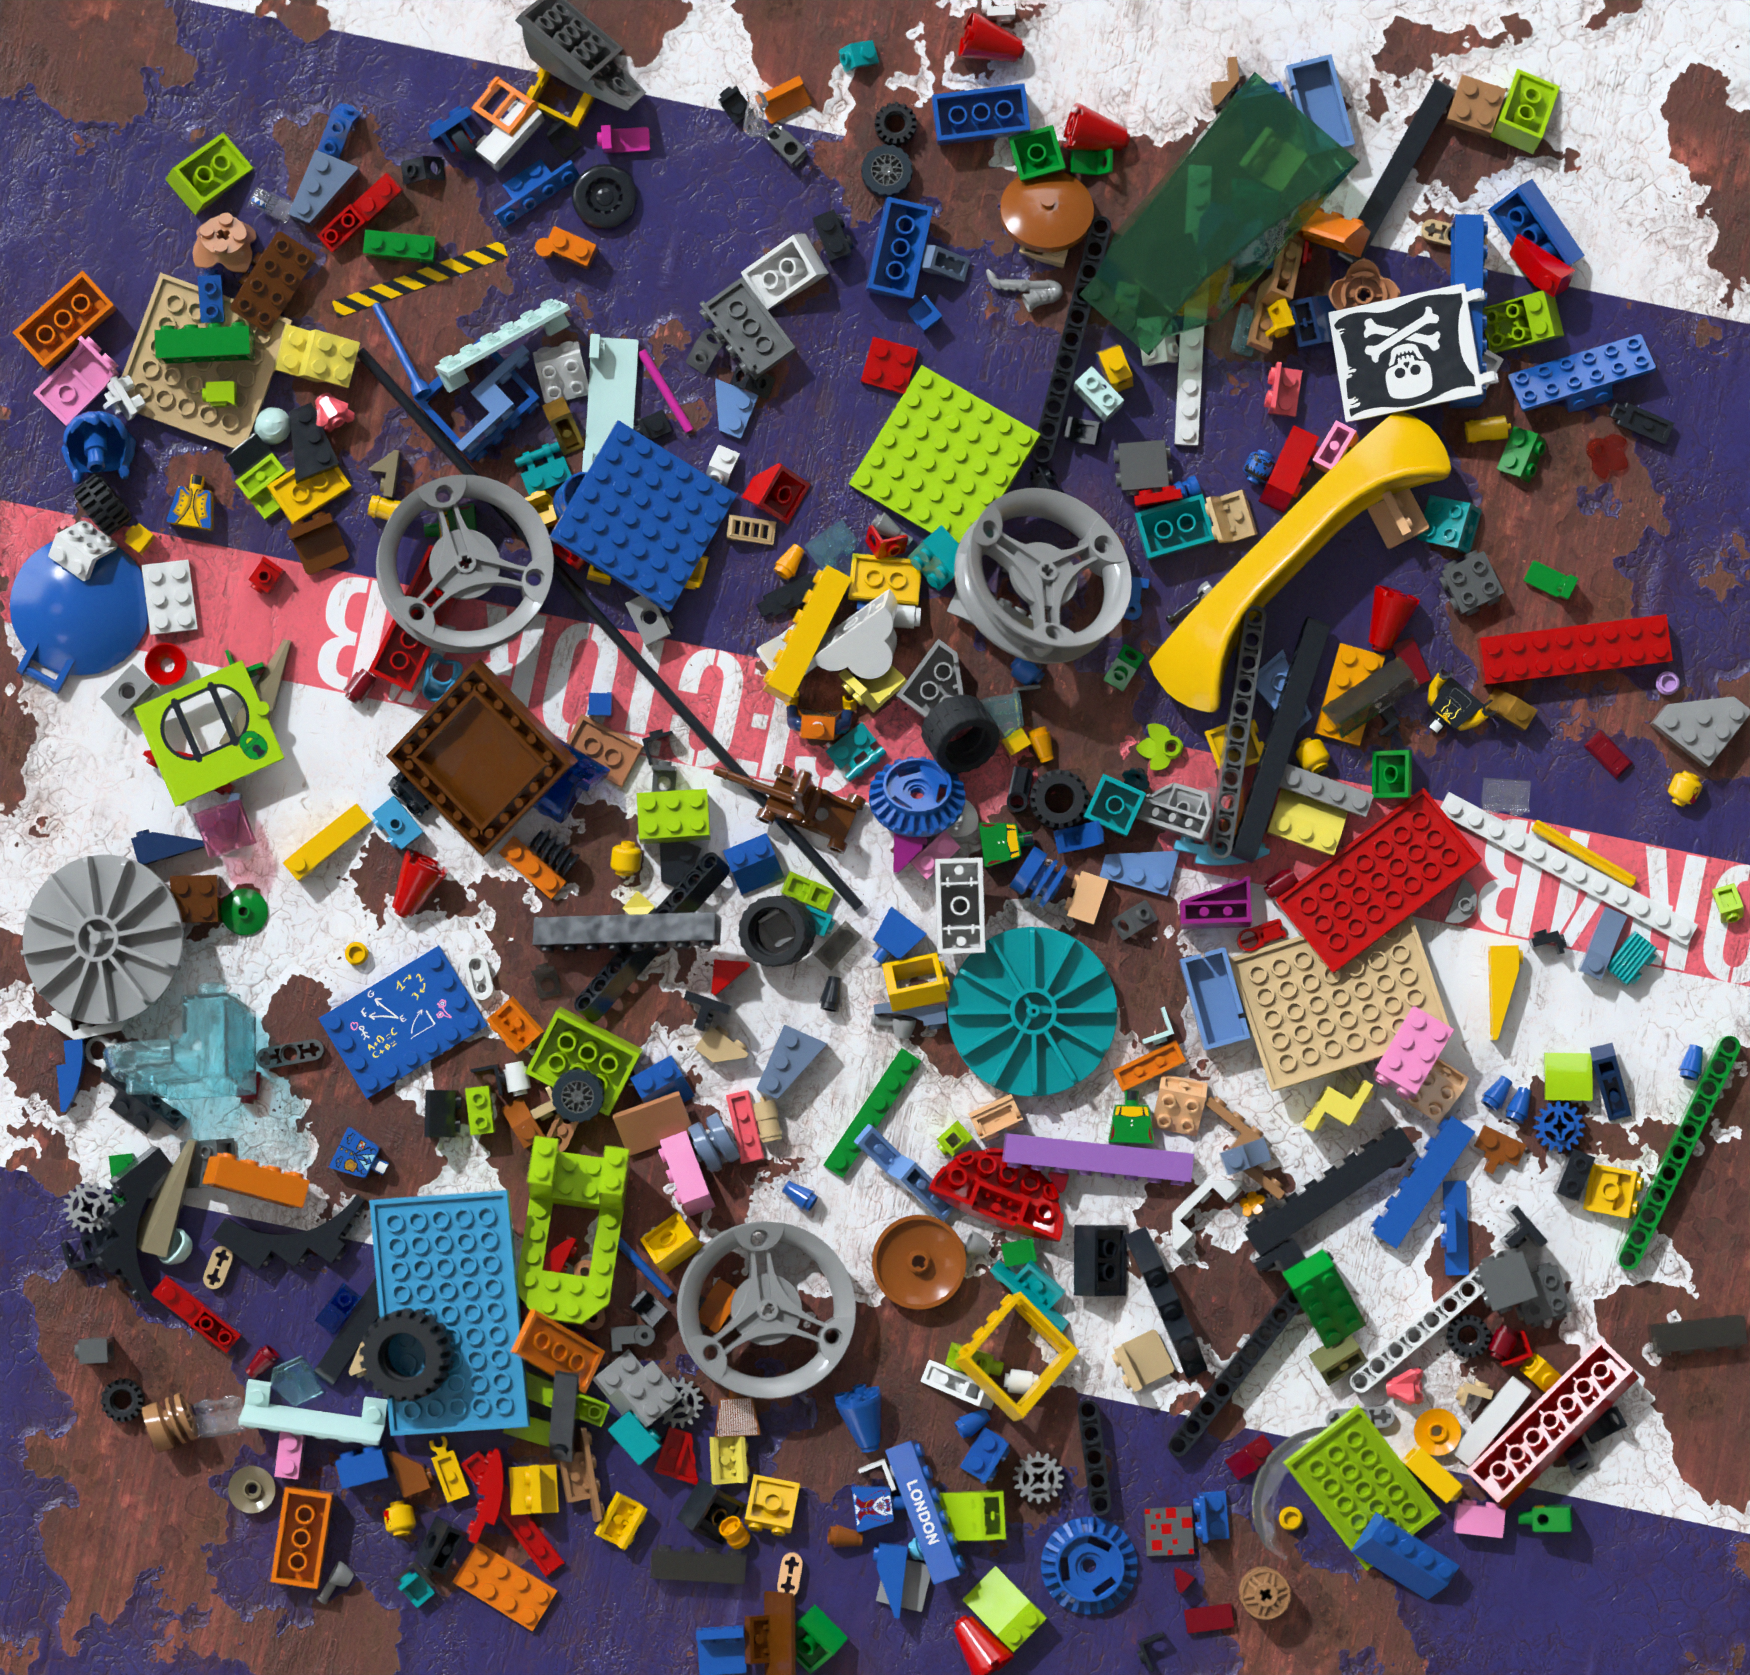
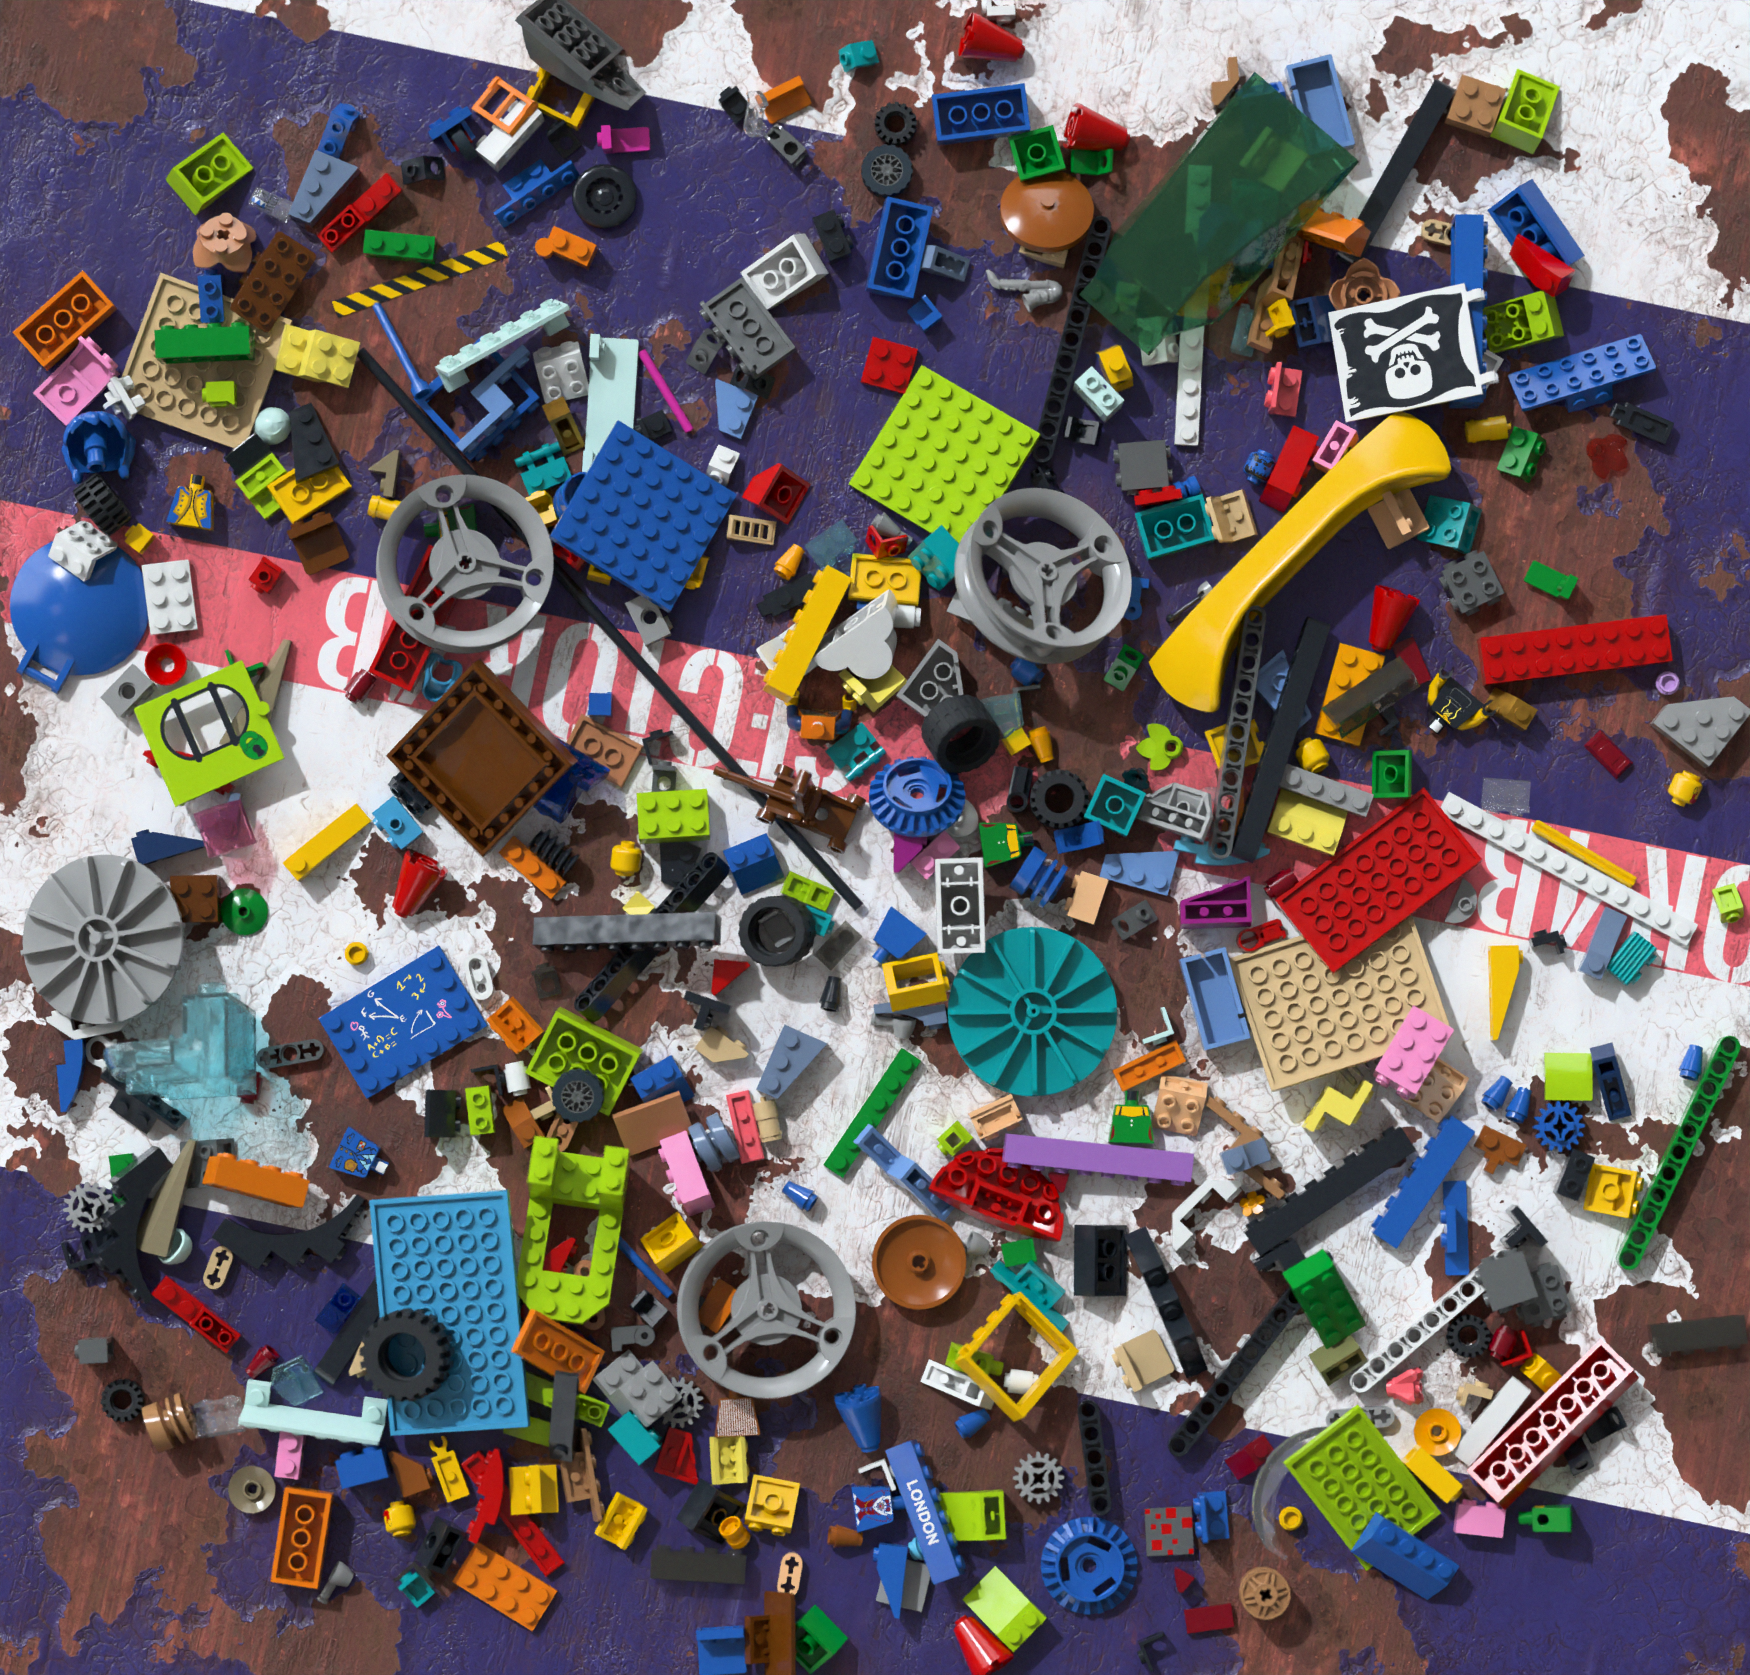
coral rock [315,393,355,433] -> none
blue bracket [960,1426,1010,1484] -> none

